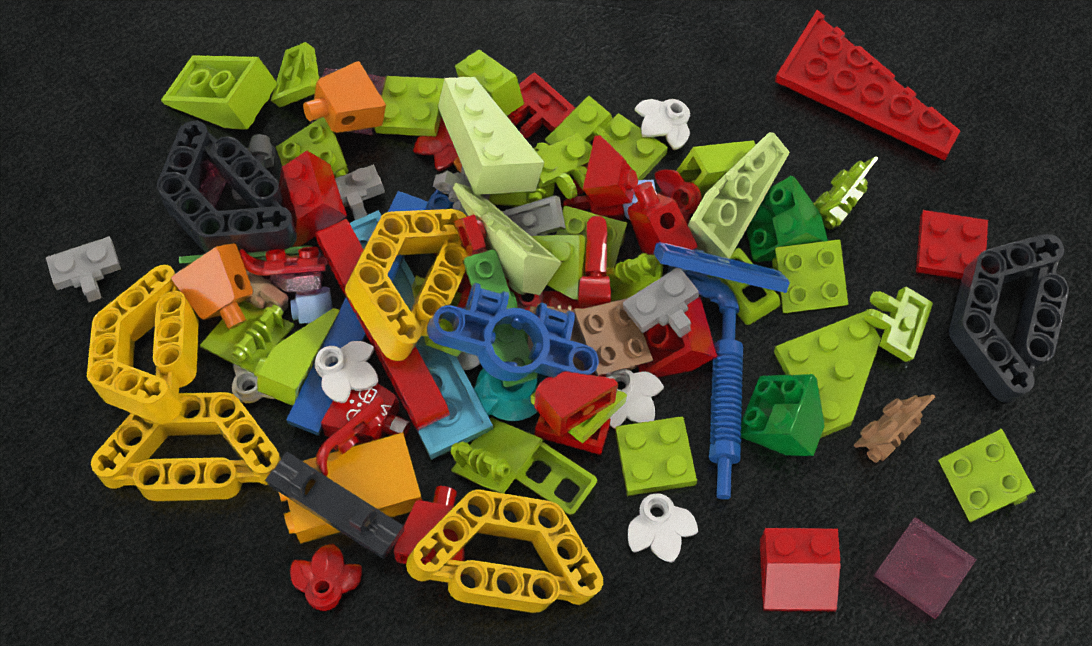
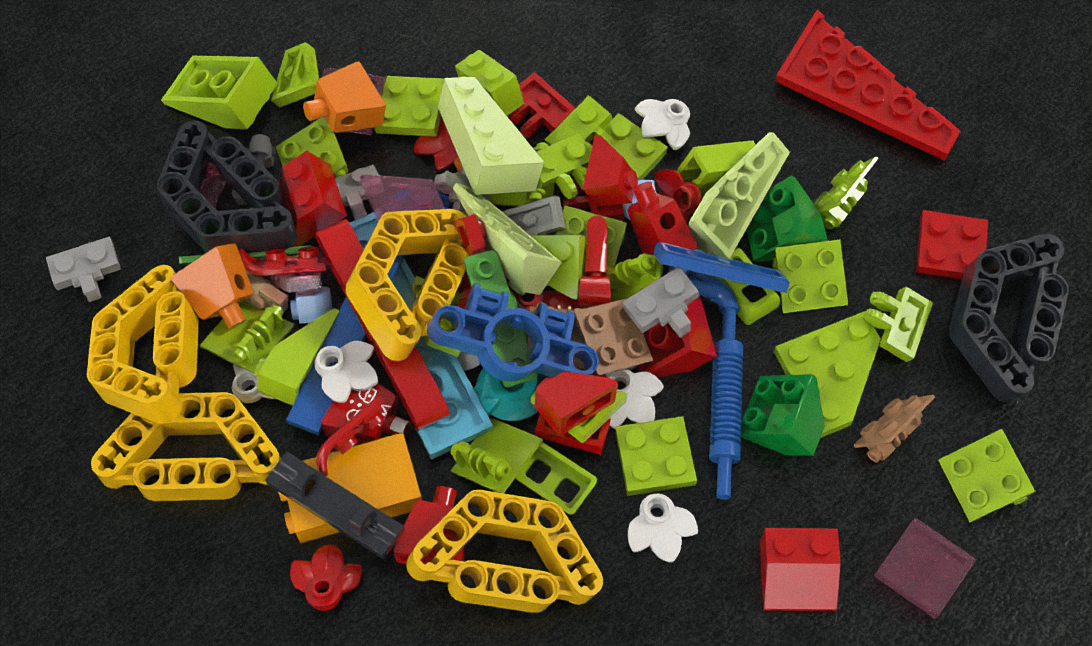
none -> clear pink wing [360,174,444,221]

